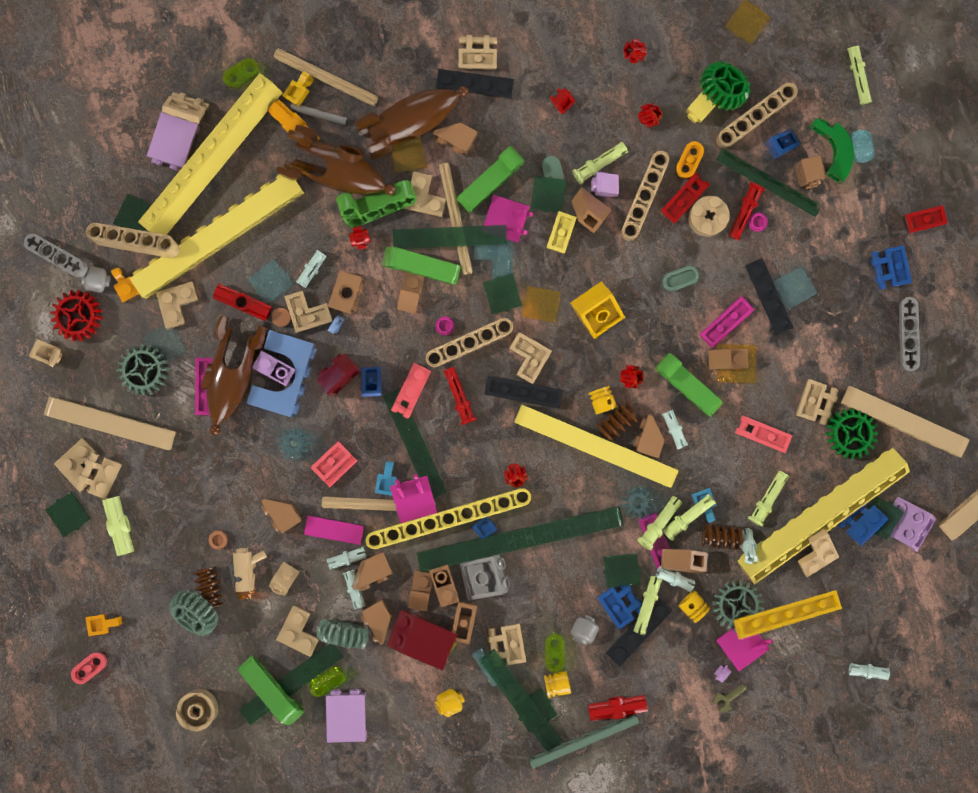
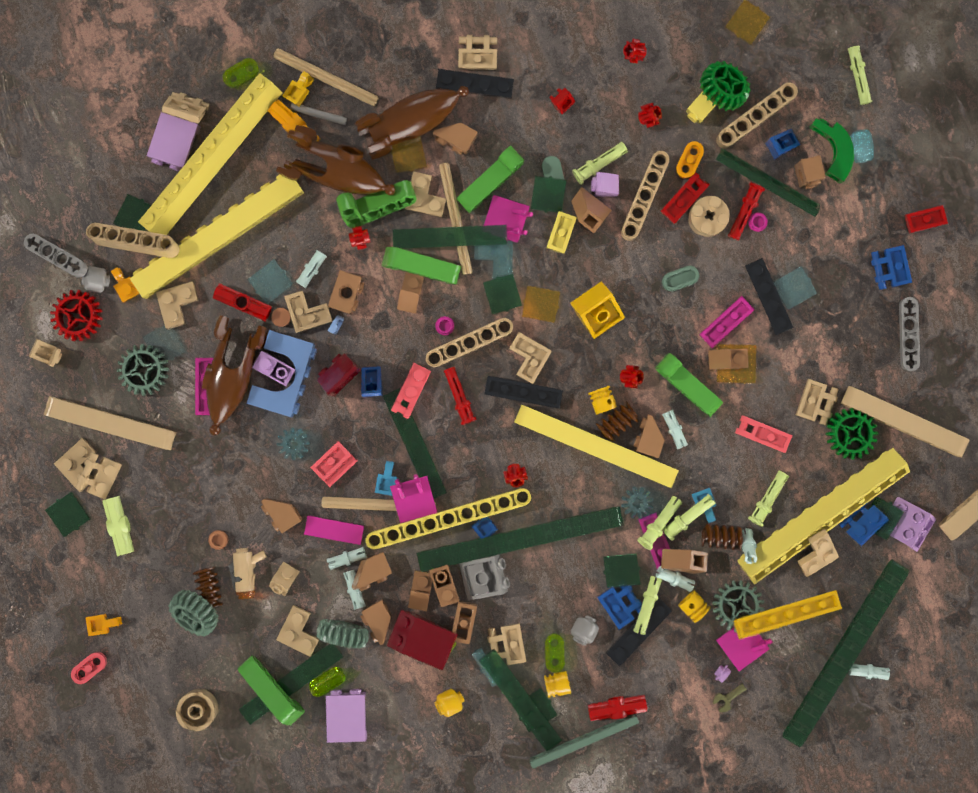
none -> clear green beam [782,559,909,748]

